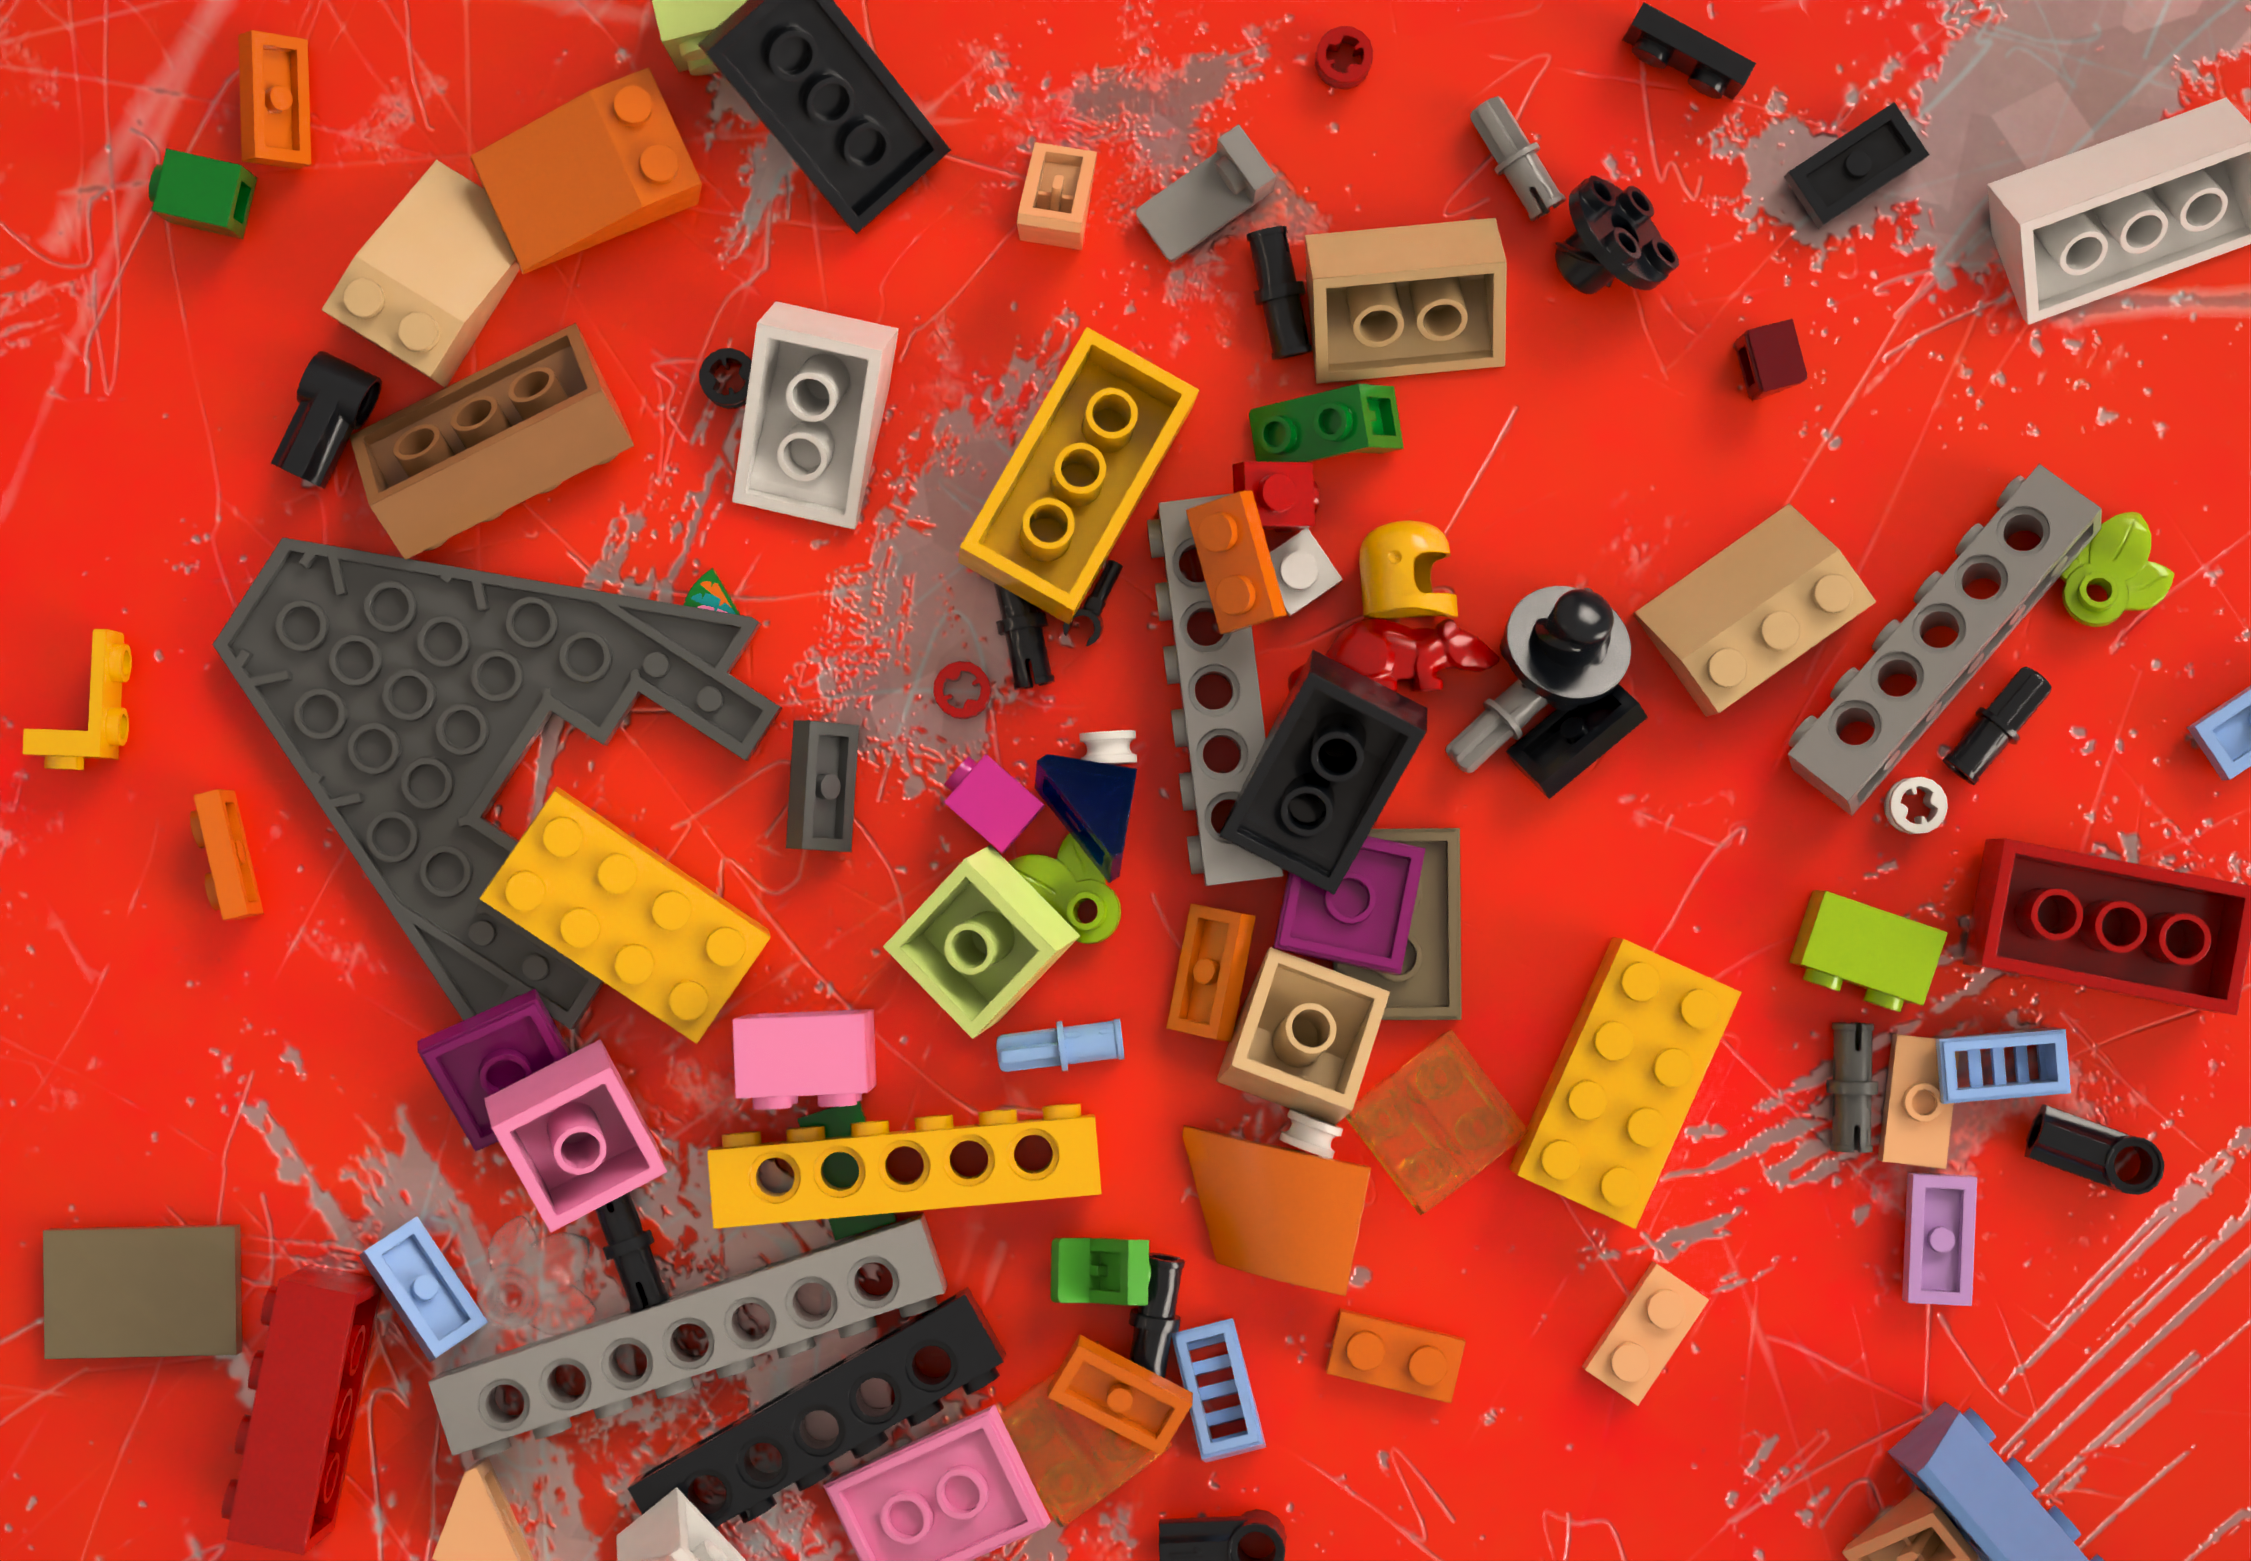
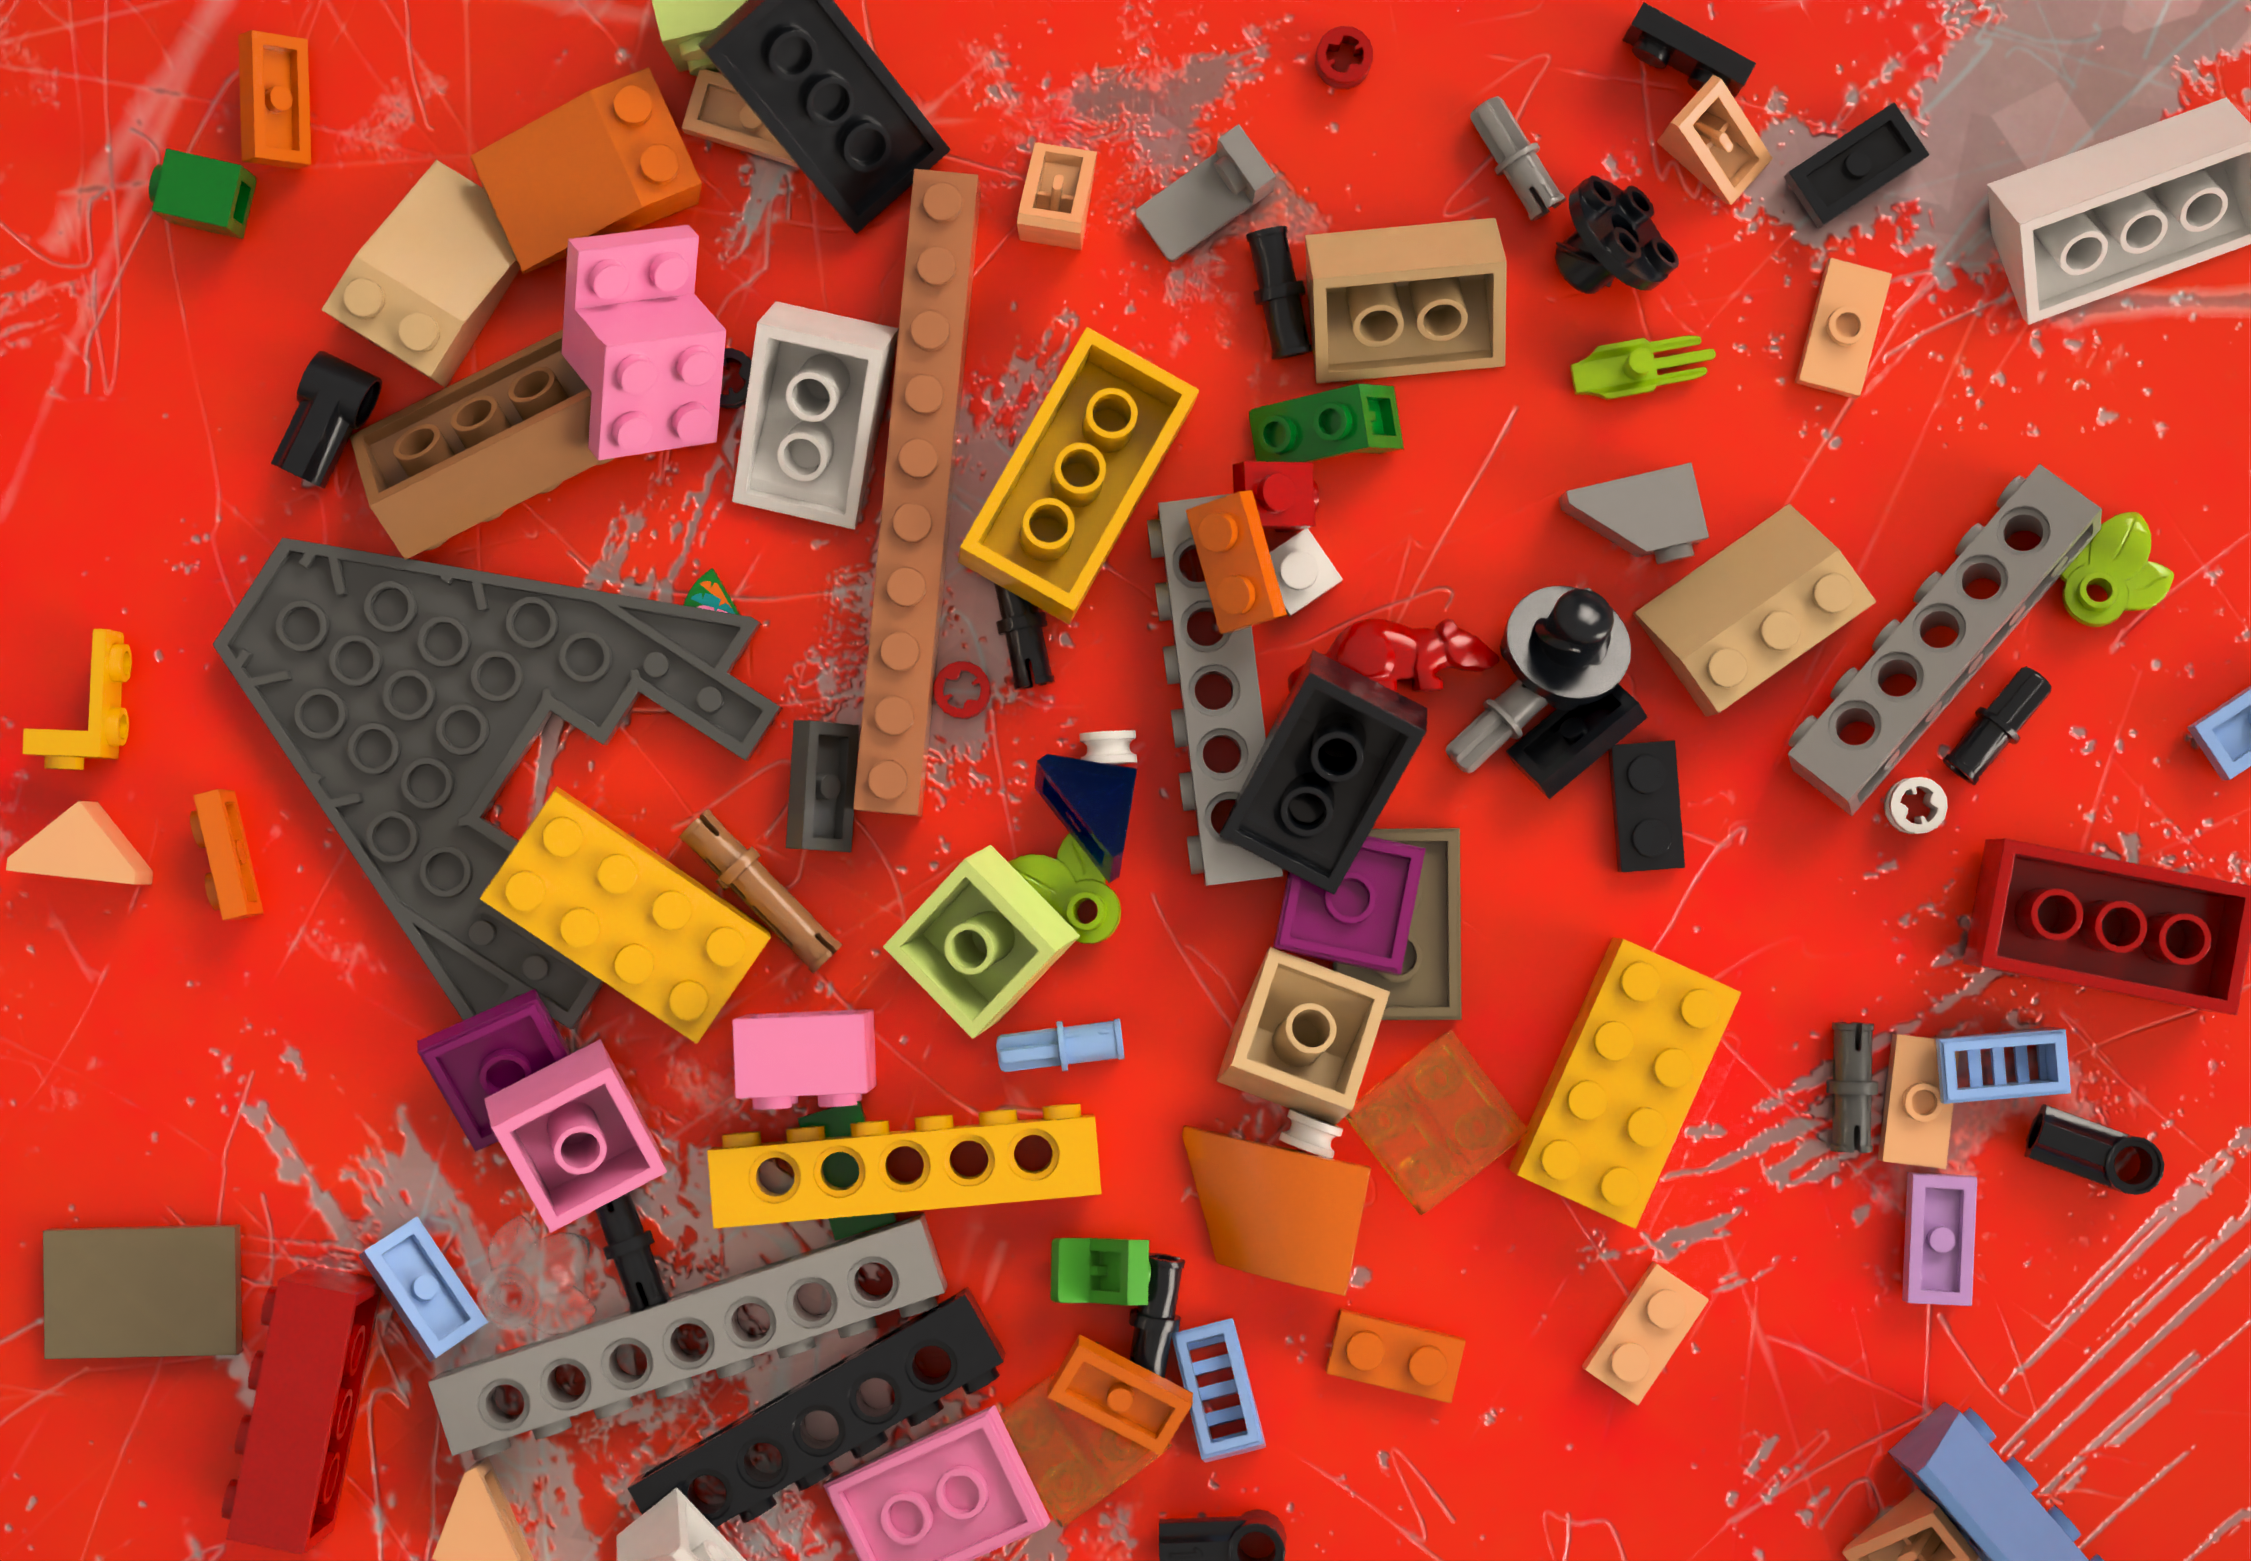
dark pink brick [944,754,1045,853] -> none
black hand [1063,560,1123,646] -> none
orange plate [1166,903,1256,1042] -> none
yellow helmet [1359,521,1458,619] -> none
dark red slope [1734,319,1807,401] -> none
lime brick [1789,890,1948,1012] -> none
none -> light nougat slope [6,801,153,885]
none -> bright pink bracket [562,225,726,460]
none -> medium nougat pin [679,809,842,974]
none -> light nougat plate [681,69,799,167]
none -> nougat brick [853,169,981,817]
none -> light grey slope [1559,462,1709,565]
none -> lime piece [1570,335,1716,400]
none -> black plate [1608,740,1685,872]
none -> light nougat slope [1657,75,1773,205]
none -> light nougat plate [1795,258,1892,399]

